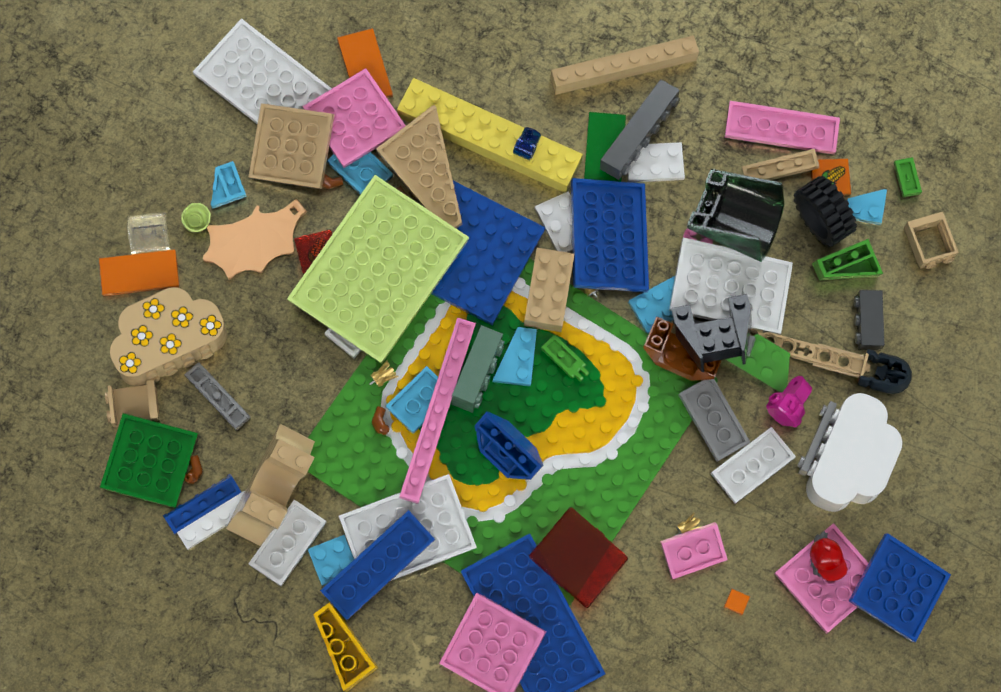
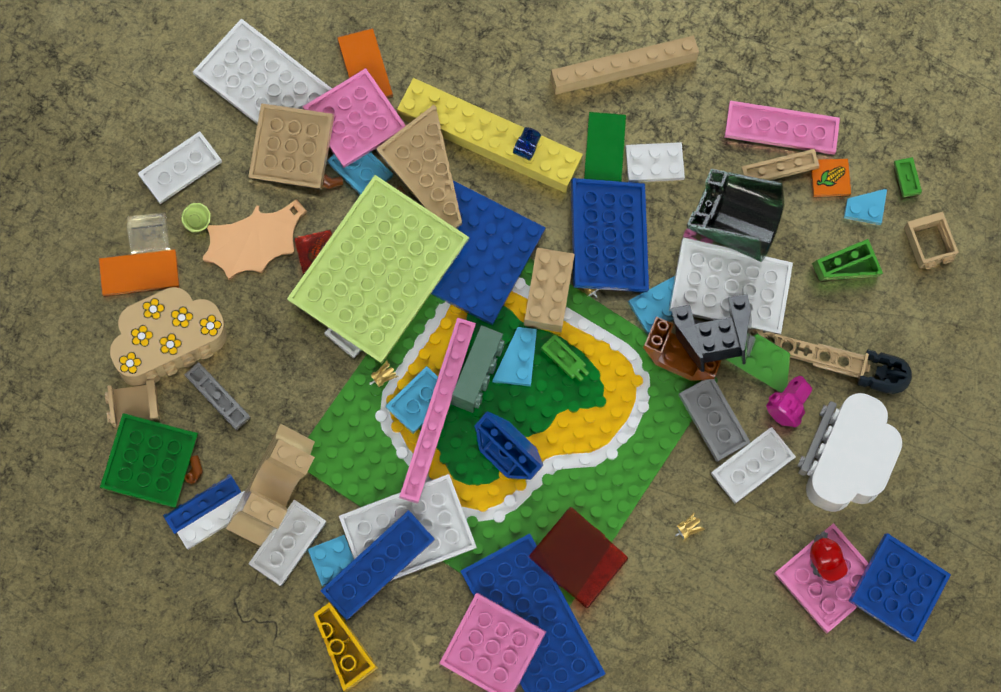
medium azure wing [211,161,247,209] -> none
dark orange arm [372,406,389,435] -> none
white plate [534,191,573,253] -> none
dark grey brick [600,79,680,180] -> none
bright pink plate [660,522,728,579] -> none
orange tile [724,589,750,615] -> none
black tyre [793,176,857,247] -> none
dark grey brick [854,290,885,350] -> none
none -> white plate [138,131,222,204]

